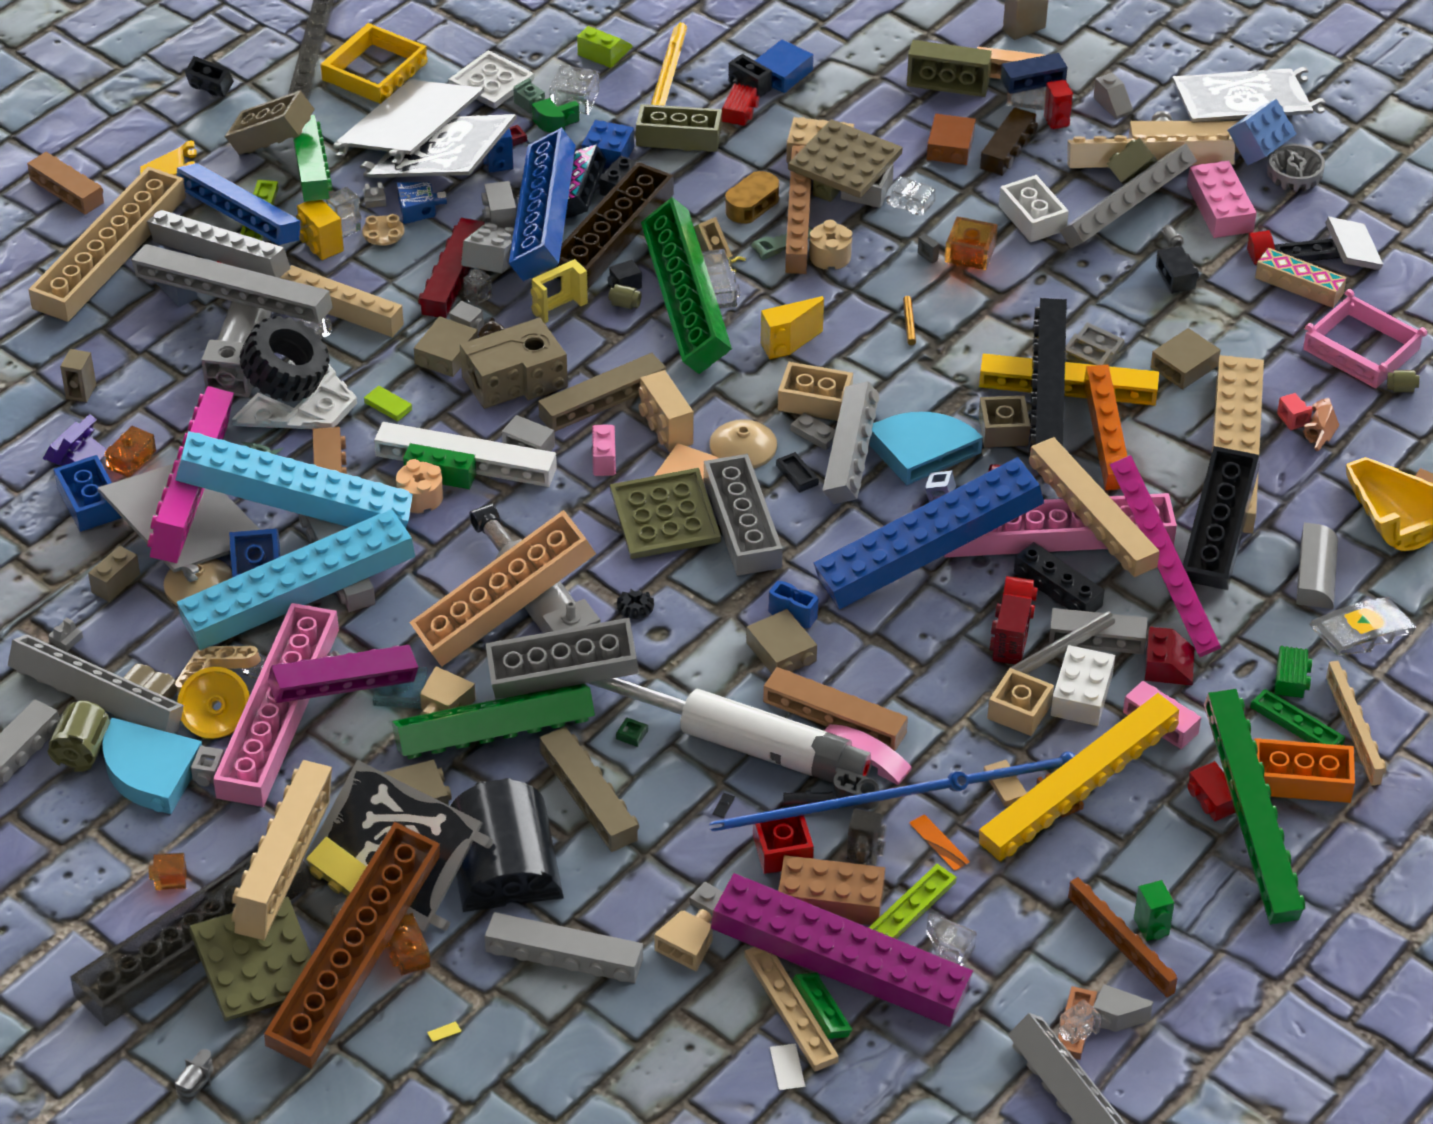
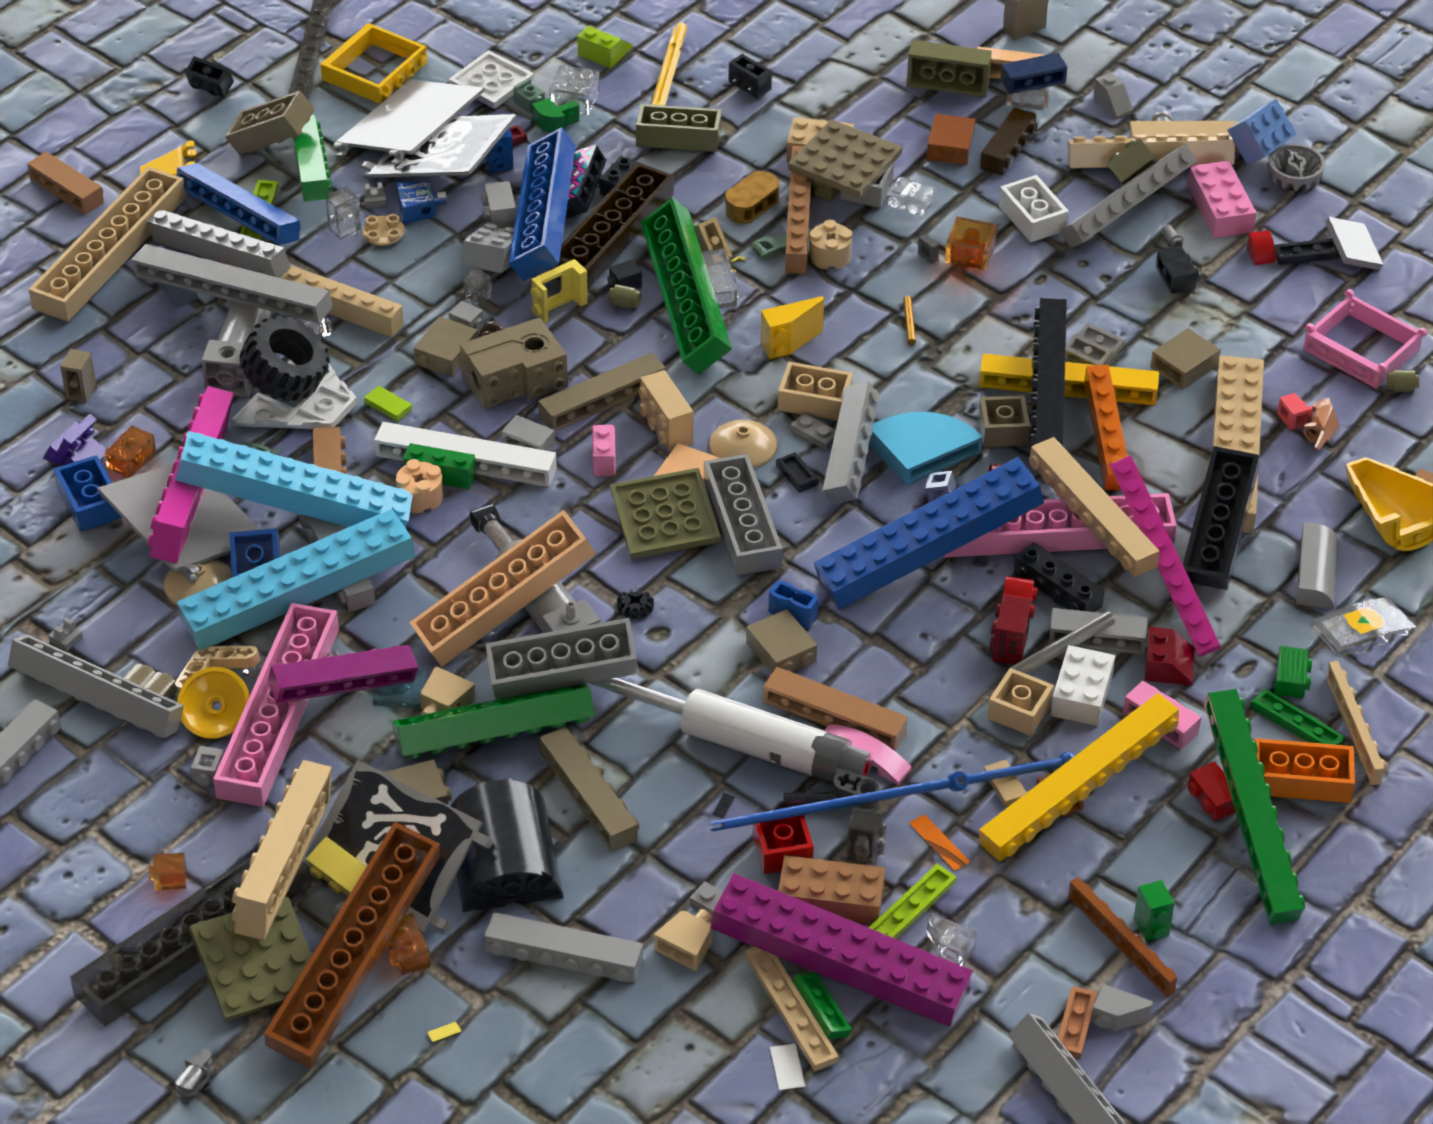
olive cylinder [47,701,110,772] -> none
dark tan brick [88,545,140,602] -> none
medium azure brick [103,718,202,814] -> none
yellow brick [296,200,344,260] -> none
dark red brick [418,217,485,318] -> none
blue brick [582,120,634,169] -> none
dark green tile [616,717,648,747] -> none
red brick [722,83,759,126] -> none
blue brick [754,39,814,93] -> none
red brick [1044,80,1073,129] -> none
clear brick [1058,999,1102,1044] -> none
flag [1173,67,1325,122] -> none
tan brick [1255,248,1347,308] -> none

